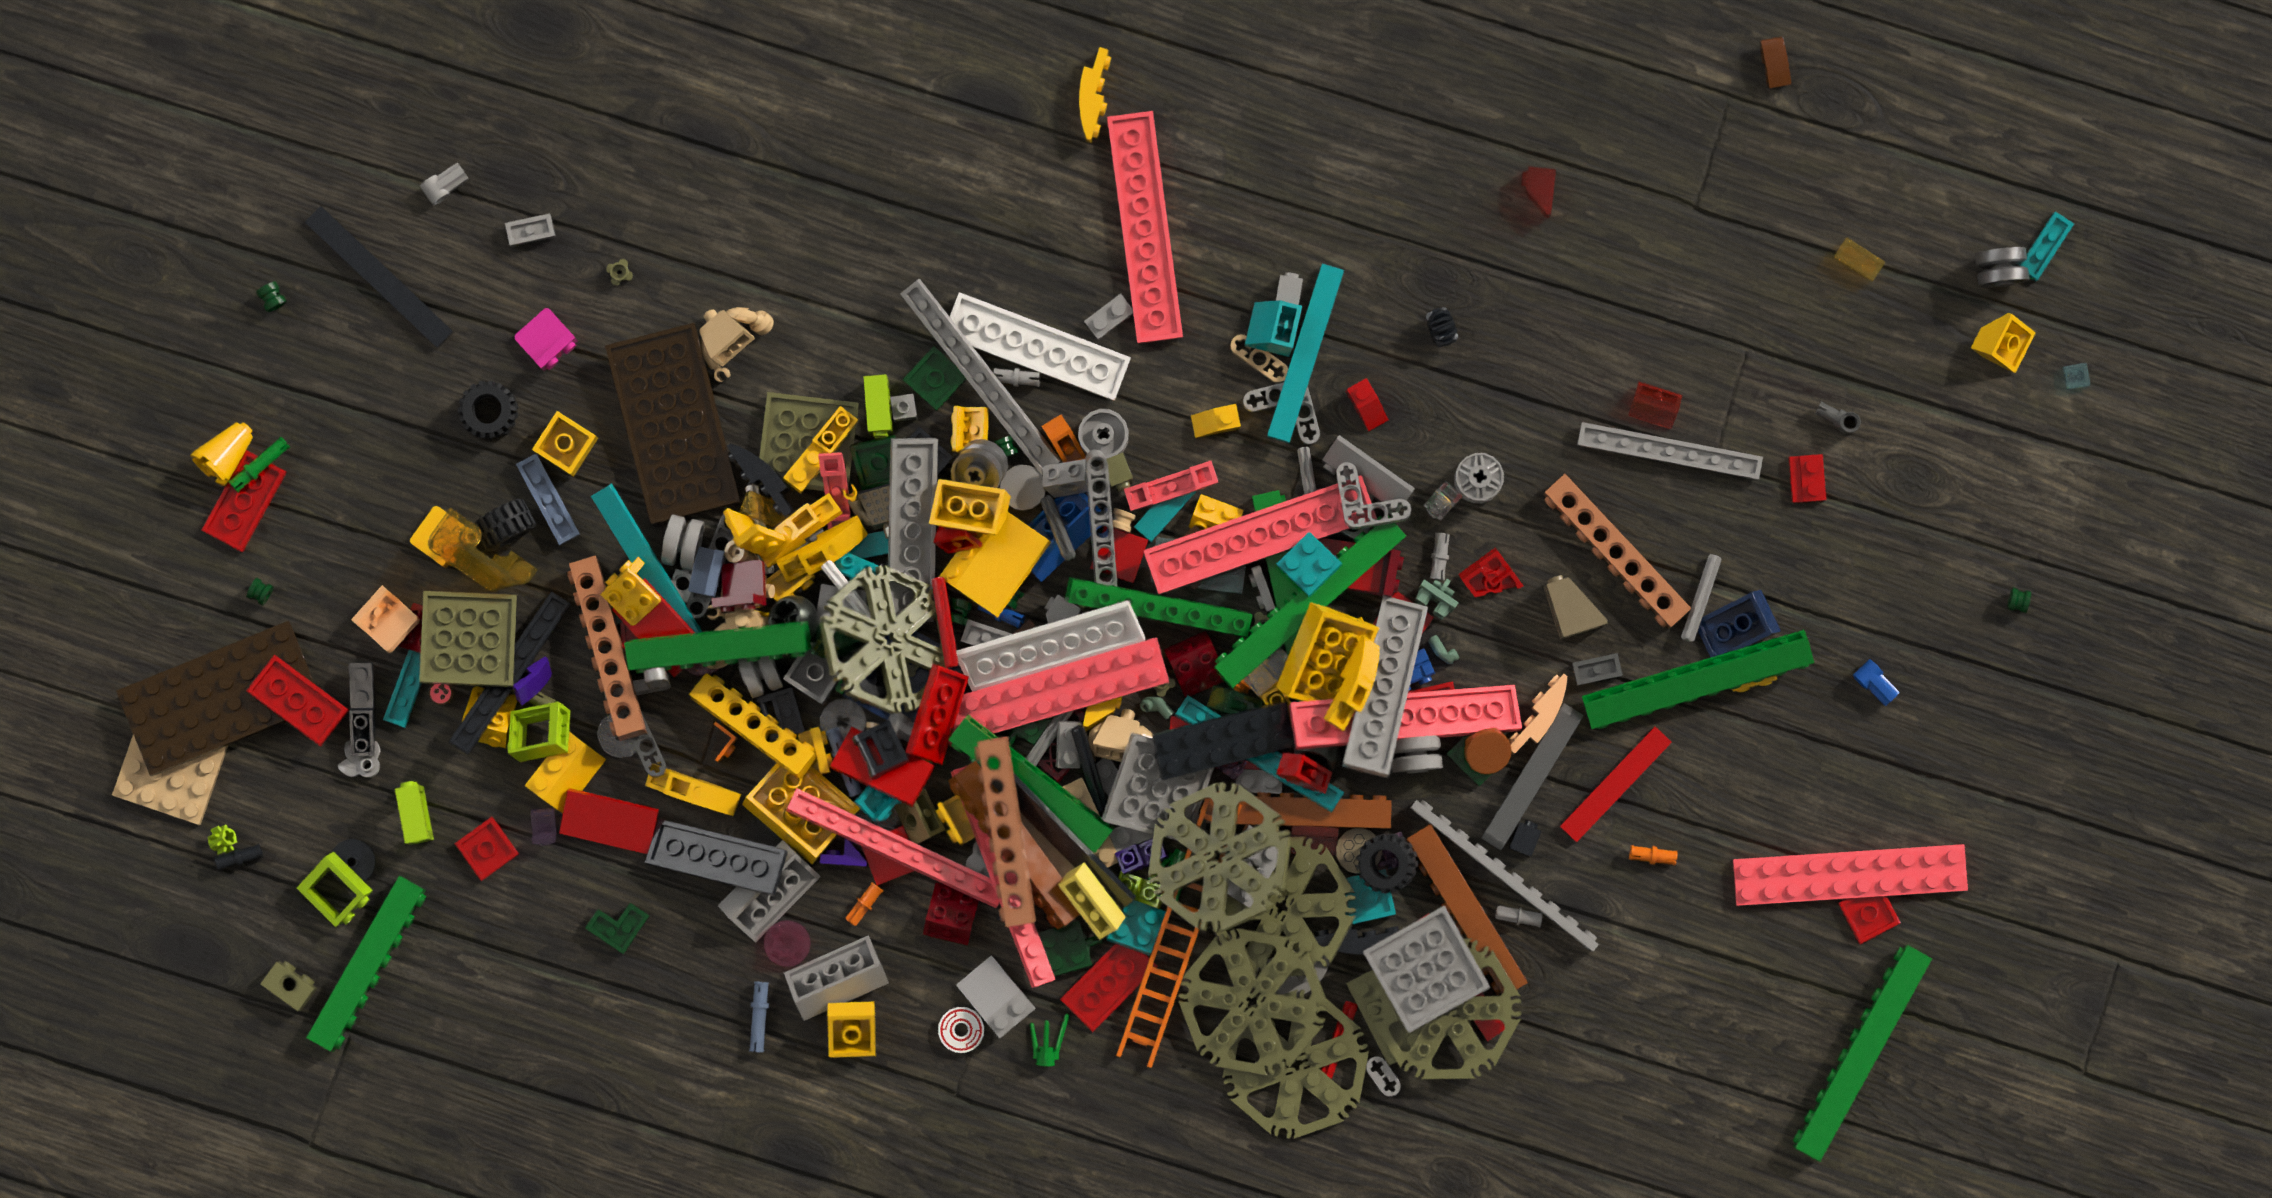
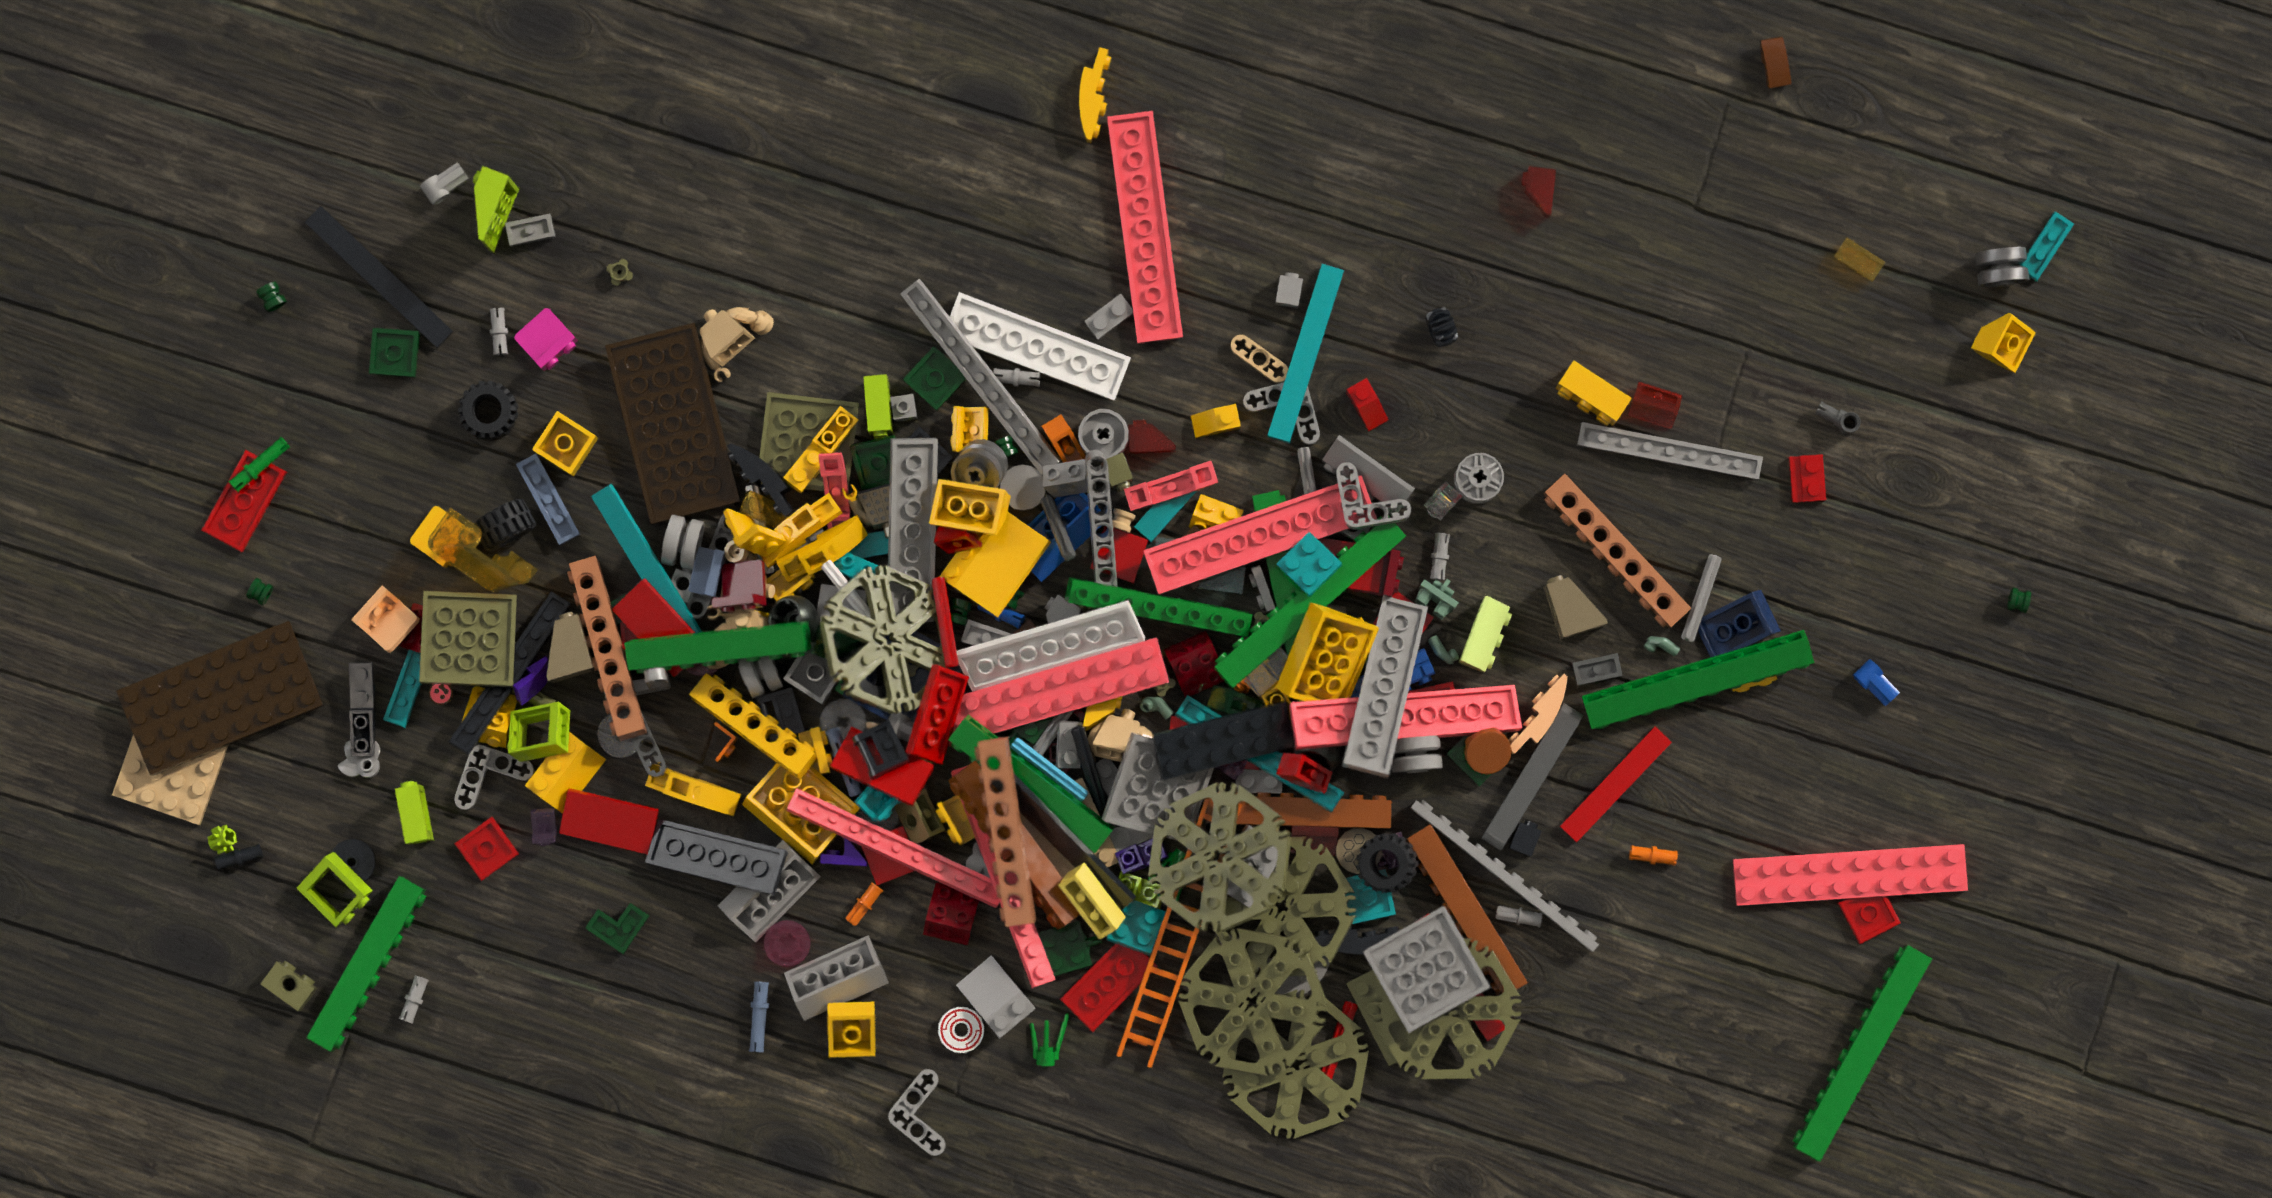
yellow cone [190,422,253,486] -> none
red tile [246,655,349,747] -> none
yellow bracket [600,557,661,625] -> none
teal slope [1244,300,1302,357] -> none
yellow slope [1324,636,1379,731] -> none
light grey beam [1366,1056,1400,1096] -> none
red slope [1458,547,1523,597] -> none
clear light blue tile [2063,363,2091,390] -> none
none -> dark green plate [369,328,420,378]
none -> light grey pin [399,975,429,1024]
none -> light grey beam [454,745,535,810]
none -> lime slope [473,166,519,253]
none -> light grey pin [490,308,508,355]
none -> dark tan slope [547,612,595,683]
none -> light grey beam [888,1069,946,1156]
none -> medium azure axle [1010,738,1089,801]
none -> clear red slope [1128,420,1176,454]
none -> yellowish green slope [1458,596,1512,673]
none -> yellow brick [1556,360,1632,426]
none -> sand green arm [1644,636,1680,657]

